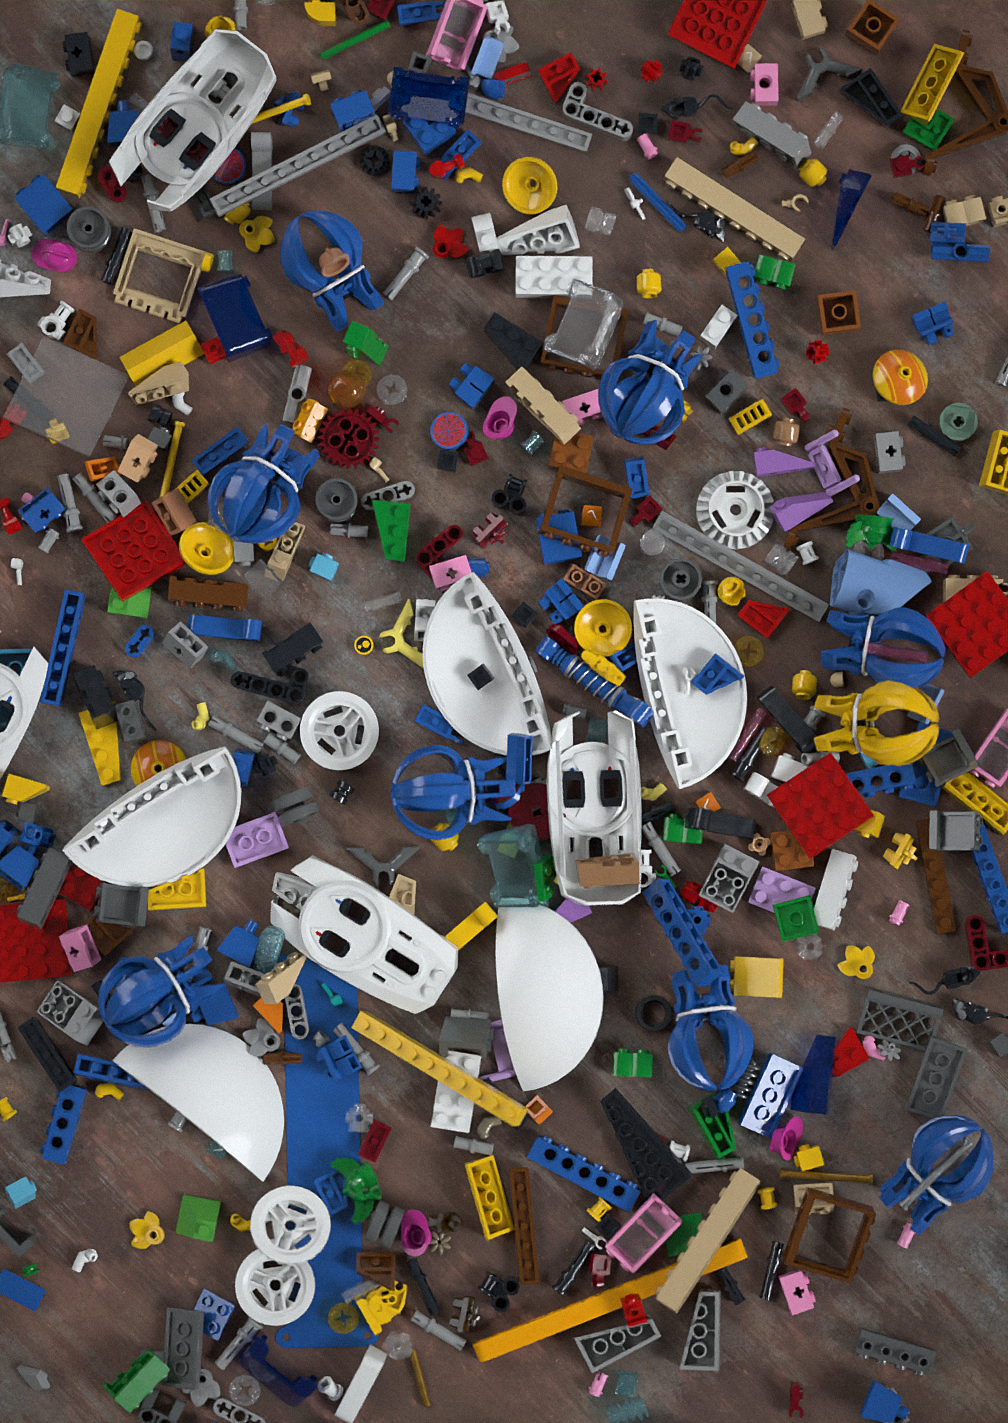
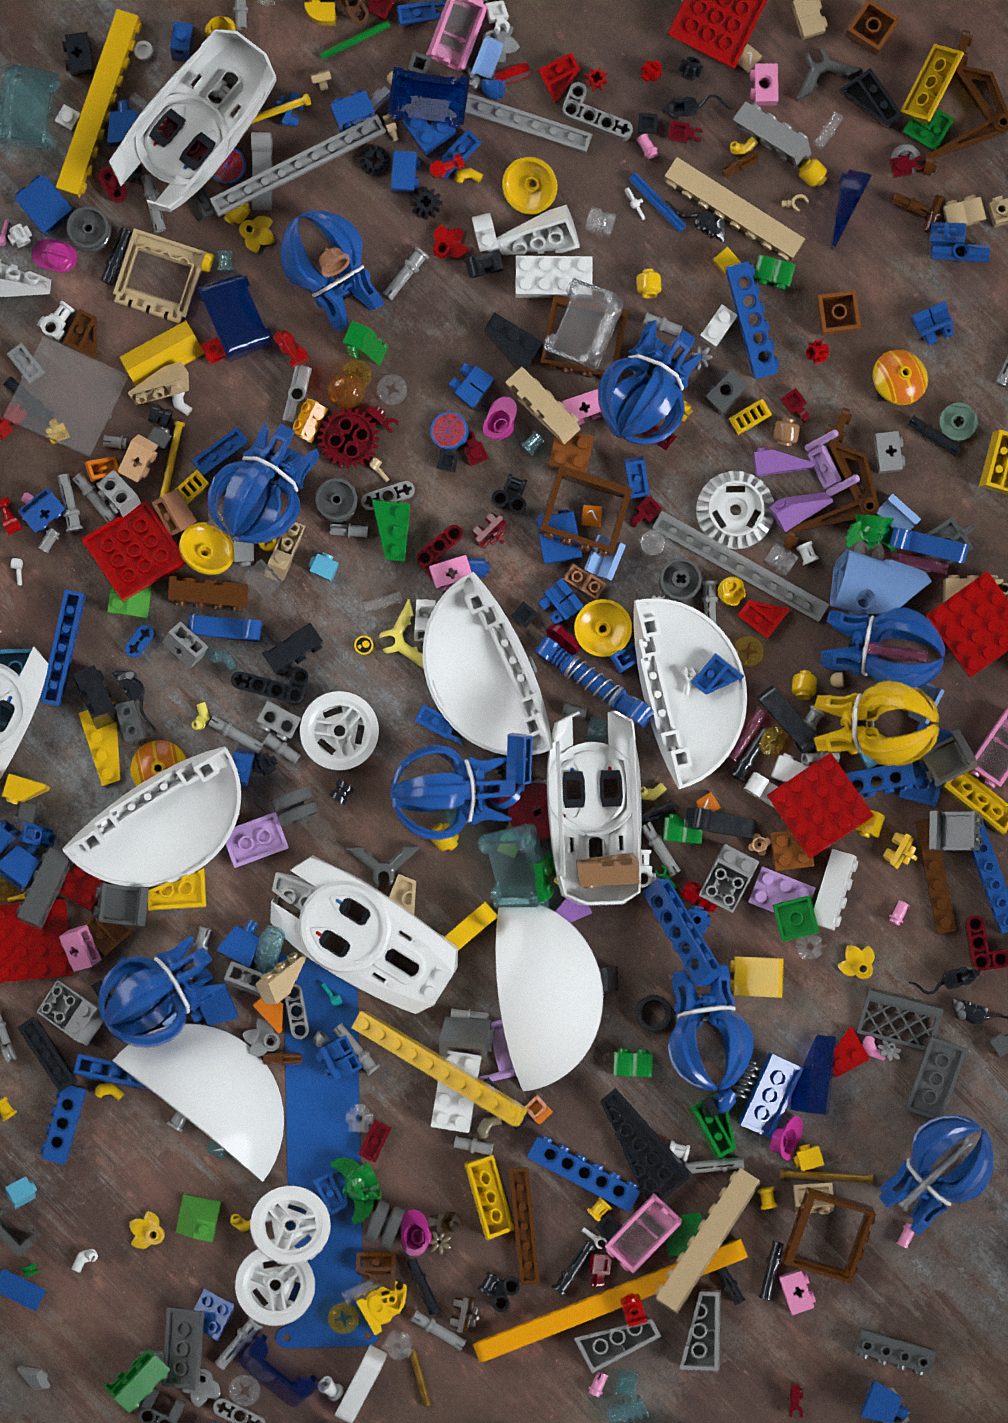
black plate [467,663,495,690] -> none
yellow hinge [581,650,626,686] -> none

